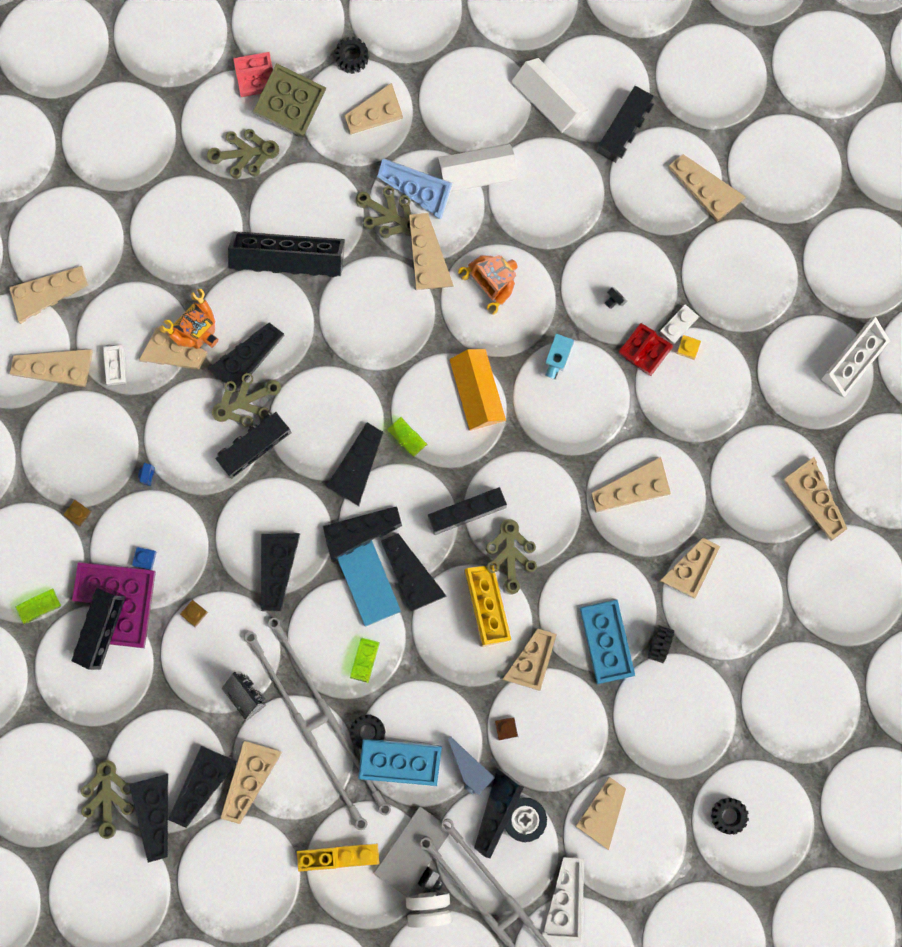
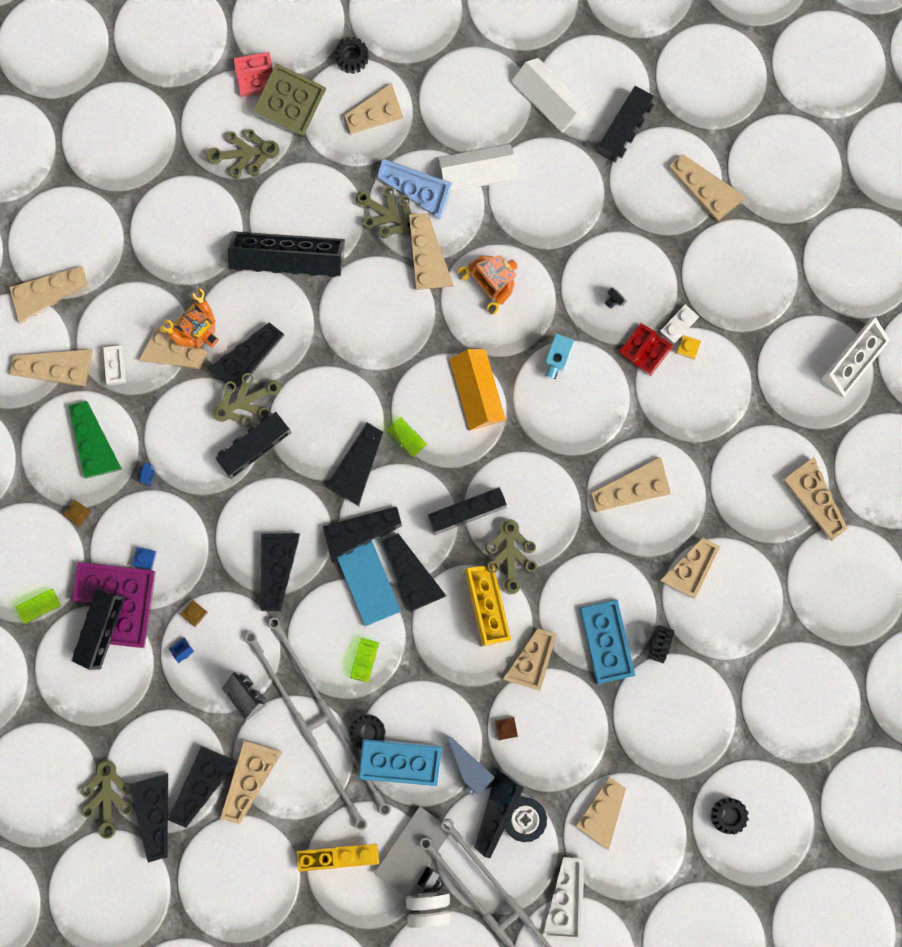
none -> green wing [68,401,123,479]
none -> blue plate [169,637,194,664]

